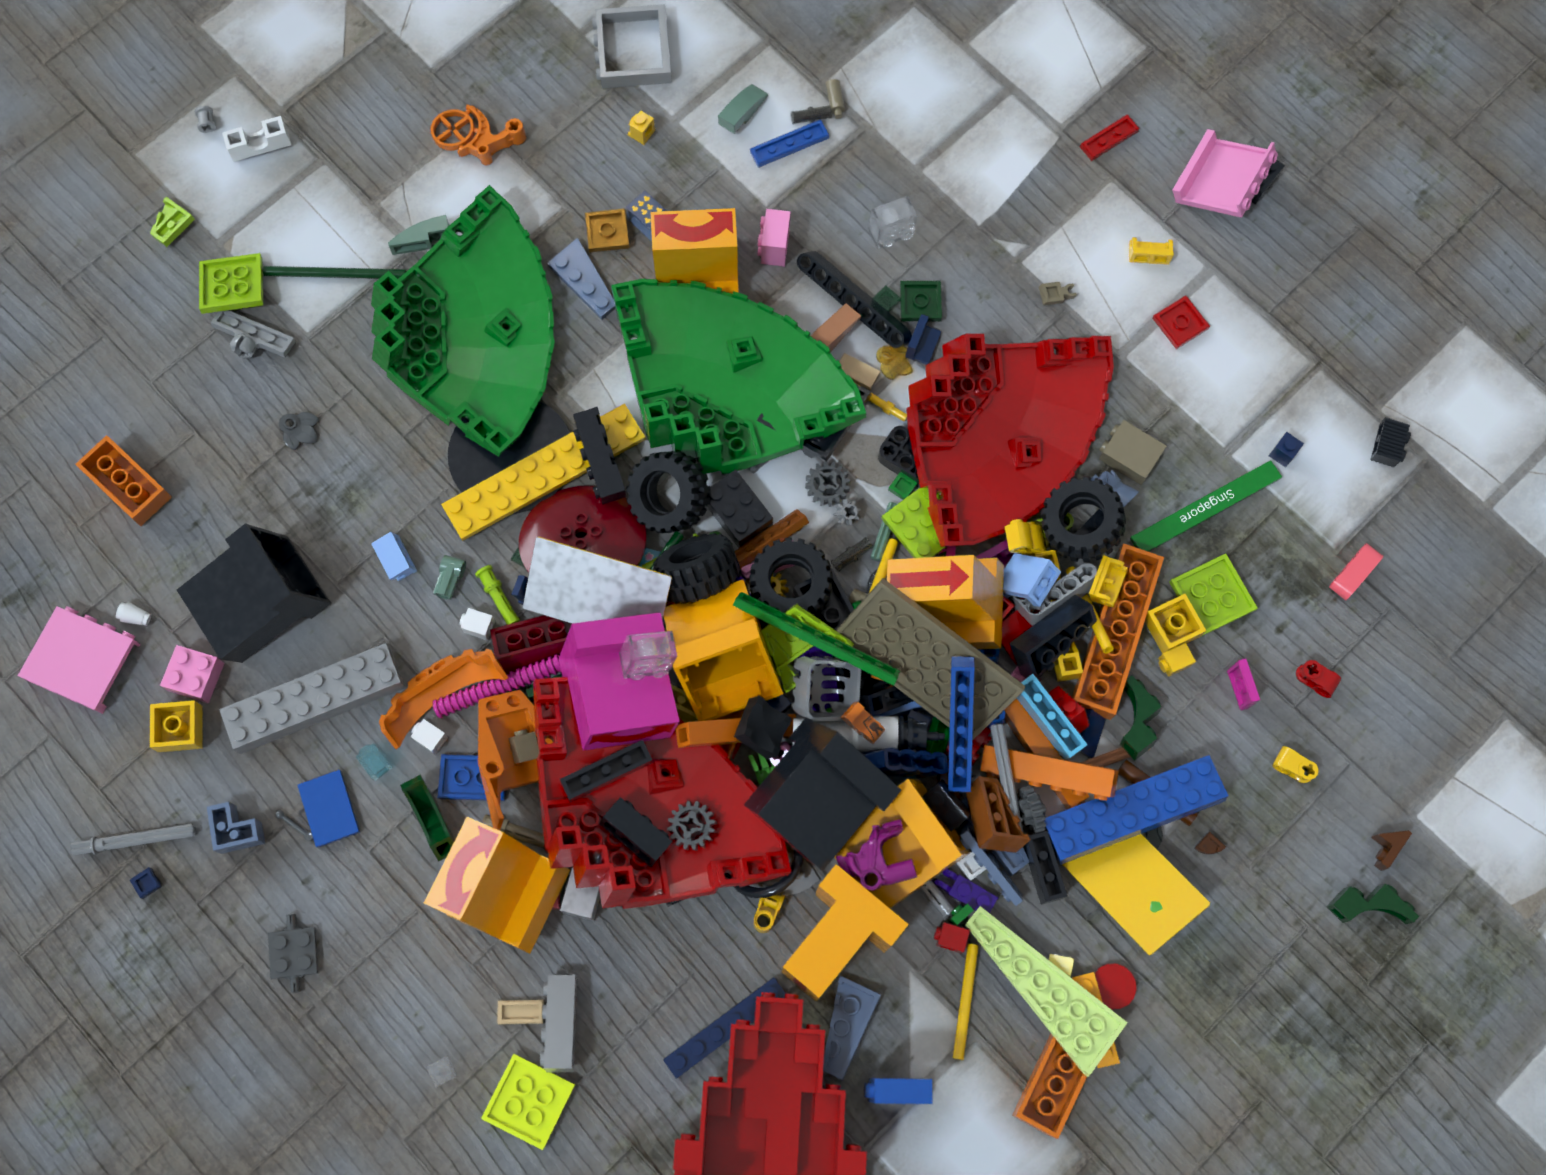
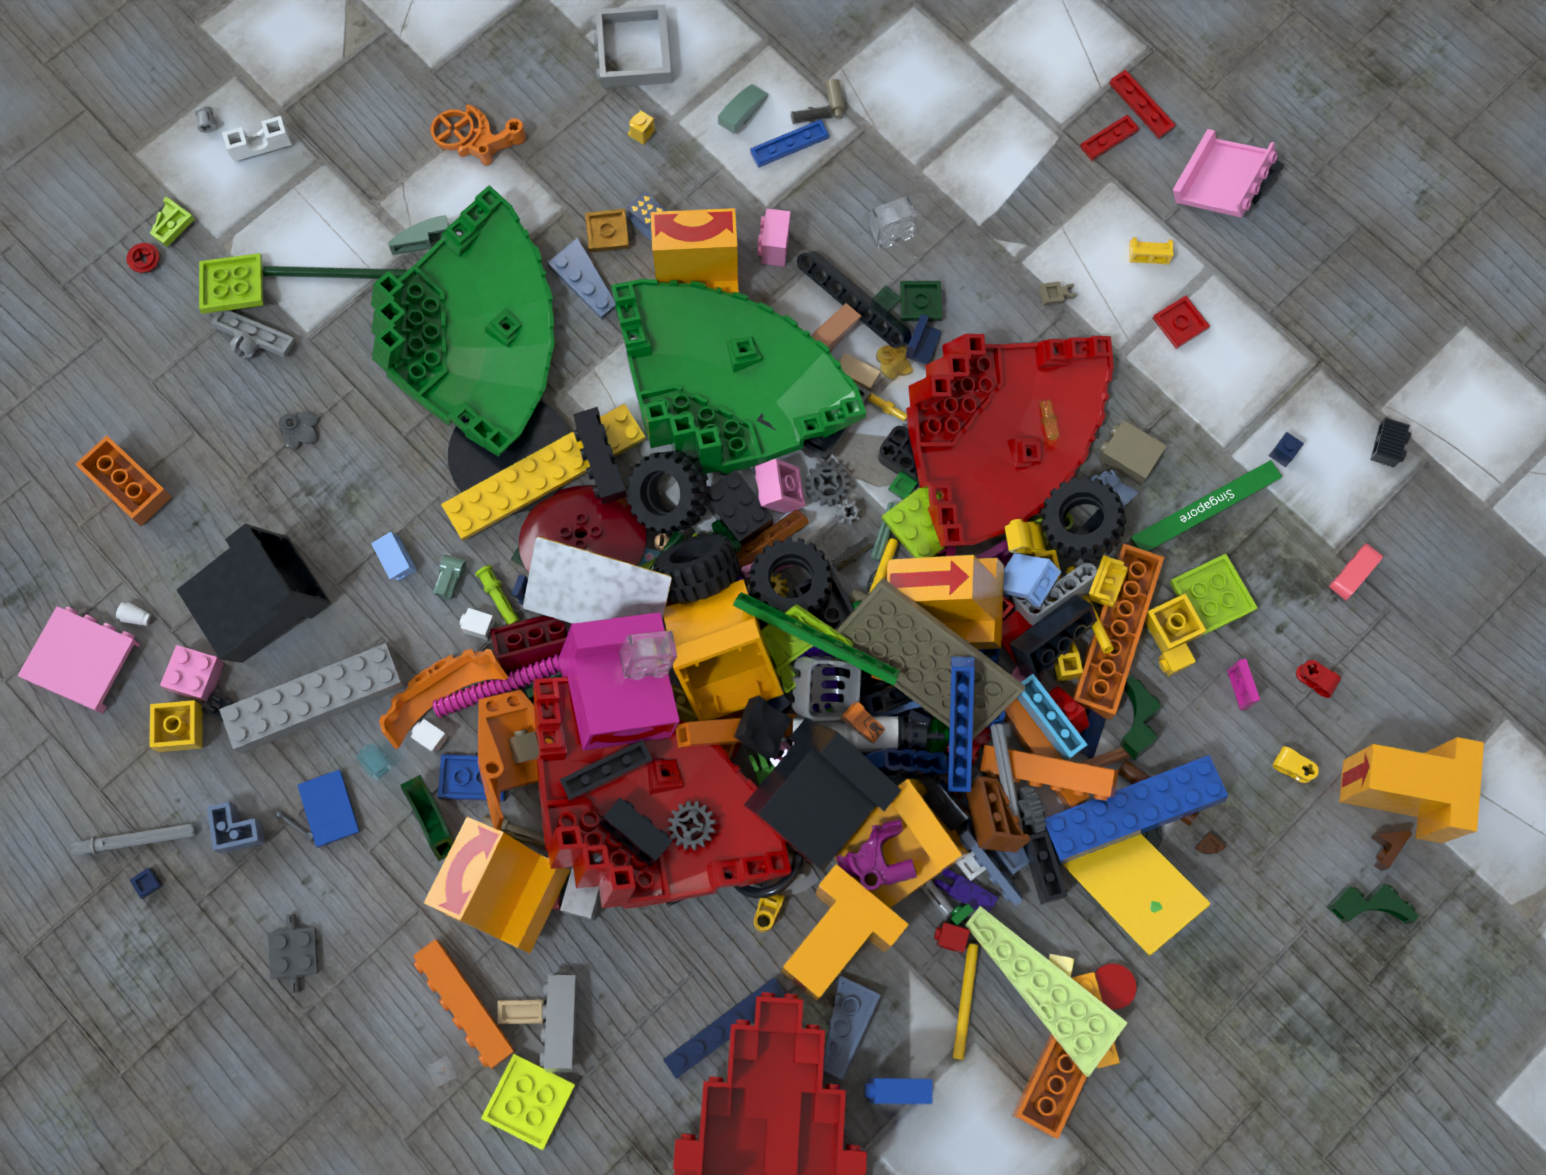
none -> red gear [126,243,160,274]
none -> black tile [202,692,234,722]
none -> orange brick [413,939,516,1069]
none -> light nougat hinge [654,533,670,551]
none -> dark green axle [711,519,742,554]
none -> bright pink brick [755,459,805,514]
none -> clear yellow axle [1039,400,1060,440]
none -> red plate [1109,69,1175,139]
none -> light orange piece [1339,737,1484,844]

